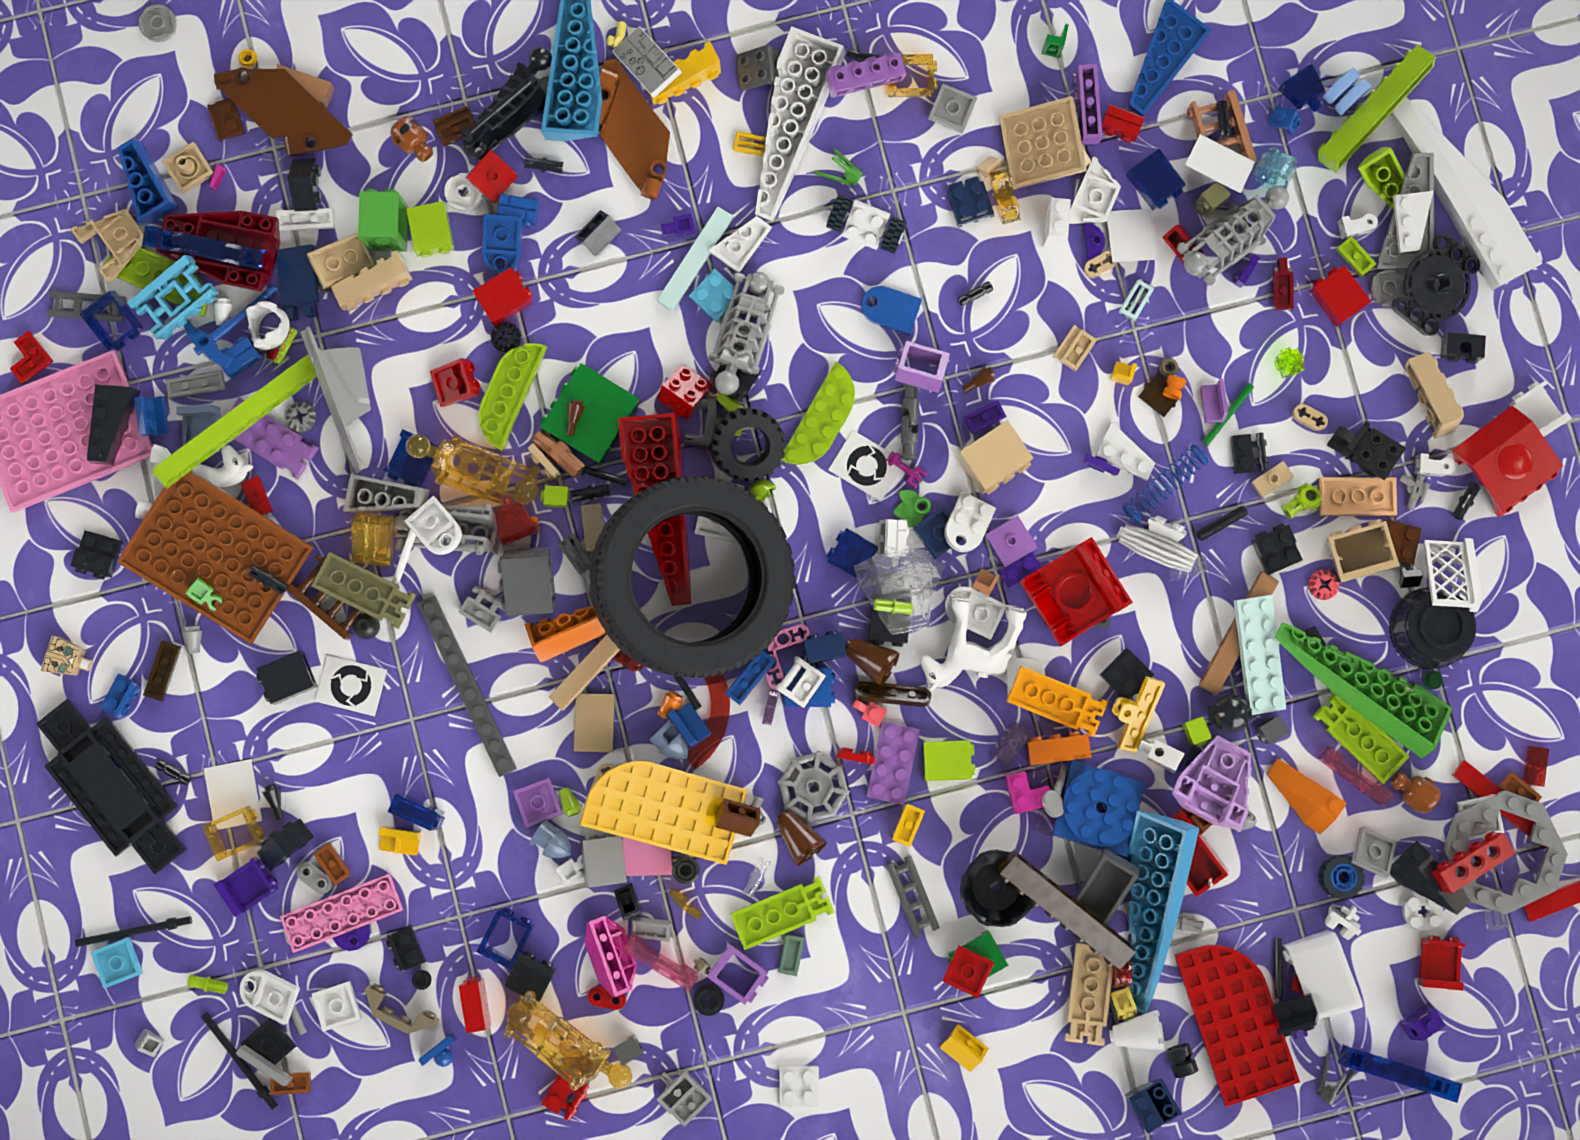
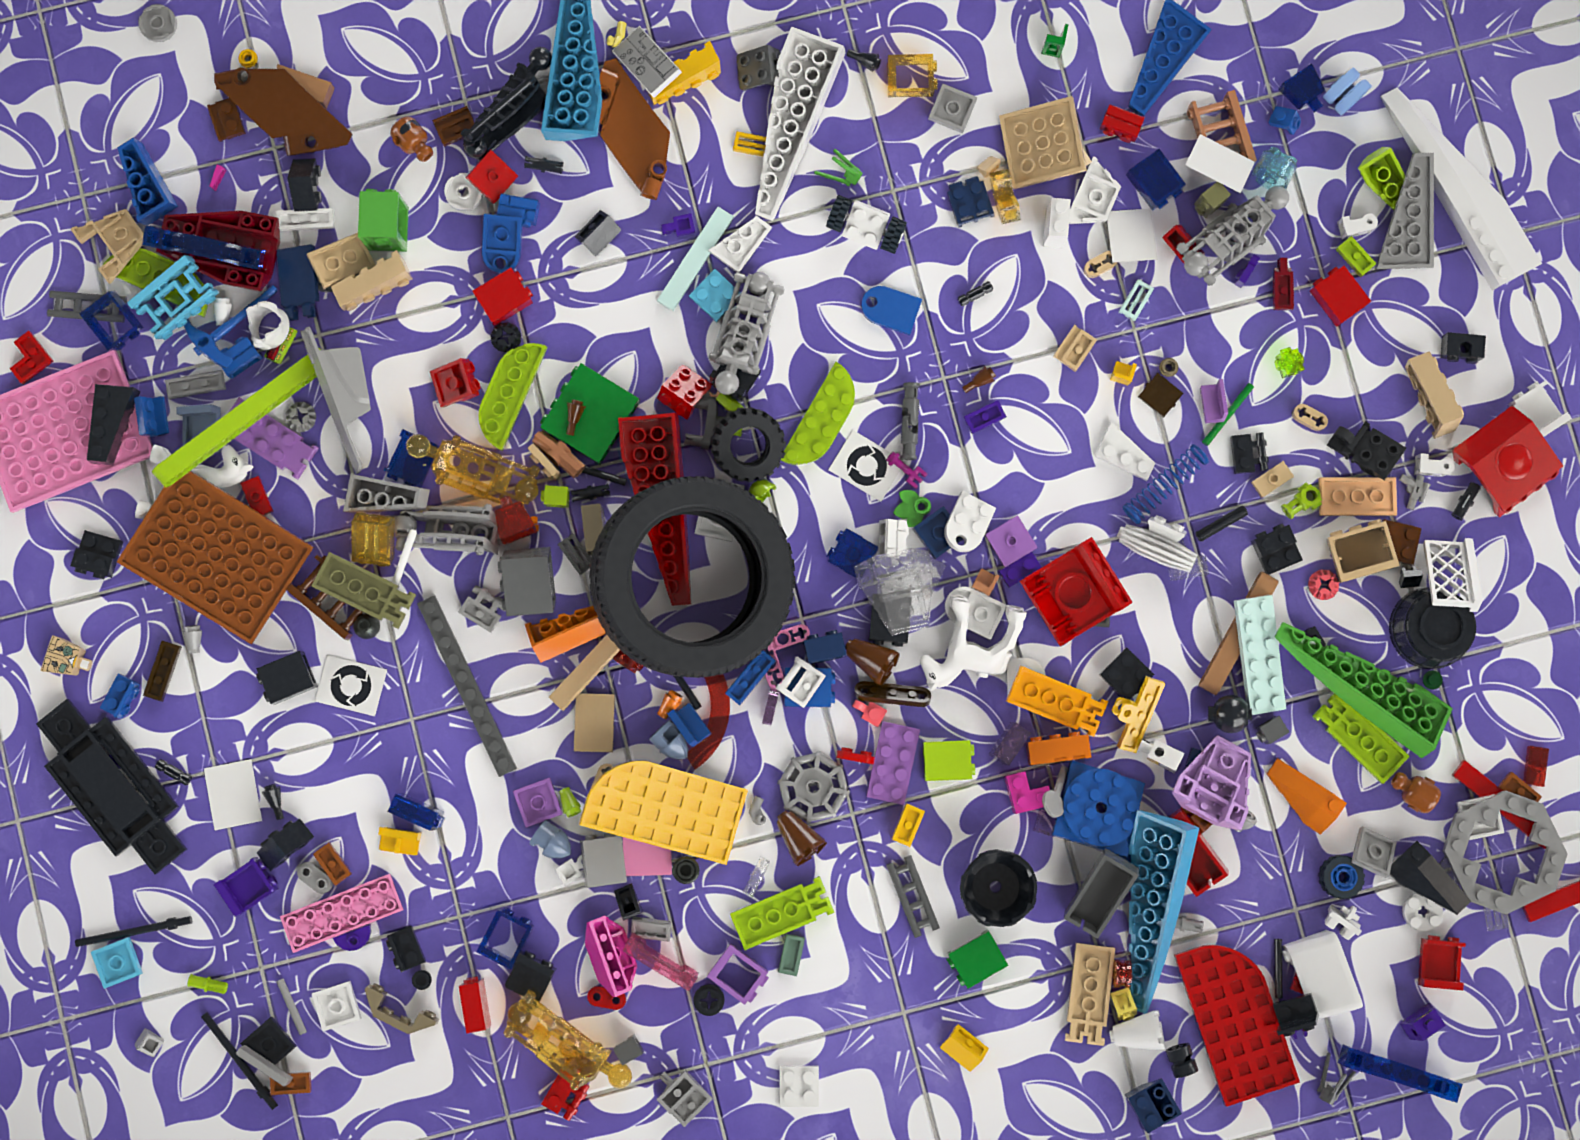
tan plate [162,142,214,194] -> none
plate [185,577,223,611] -> none
clear yellow window [202,806,265,862] -> none
white plate [240,970,300,1025] -> none
black pin [248,565,289,595] -> none
white plate [404,496,462,555] -> none
lime brick [406,201,455,258] -> none
blue tile [418,1033,457,1067] -> none
clear yellow slope [669,888,703,919] -> none
dark tan plate [693,957,711,975] -> none
reddish brown brick [715,798,760,837] -> none
medium lavender brick [825,52,906,98] -> none
lime axle [873,599,913,615] -> none
medium lavender window [893,341,950,393] -> none
red plate [942,945,995,998] -> none
tan container [957,420,1033,495] -> none
brick [998,850,1136,969] -> none
medium lavender brick [1072,64,1102,145] -> none
dark purple plate [1083,454,1120,476] -> none
dark purple plate [1084,223,1105,261] -> none
orange wheel [1163,375,1187,400] -> none
lime brick [1182,716,1212,747] -> none
black axle [1216,100,1231,138] -> none
lime brick [1318,45,1436,173] -> none
clear pink piece [1318,747,1394,806] -> none
light grey tile [1369,269,1405,307] -> none
black piece [1391,234,1480,336] -> none
white wing [1393,191,1433,253] -> none
red brick [1432,831,1516,894] -> none

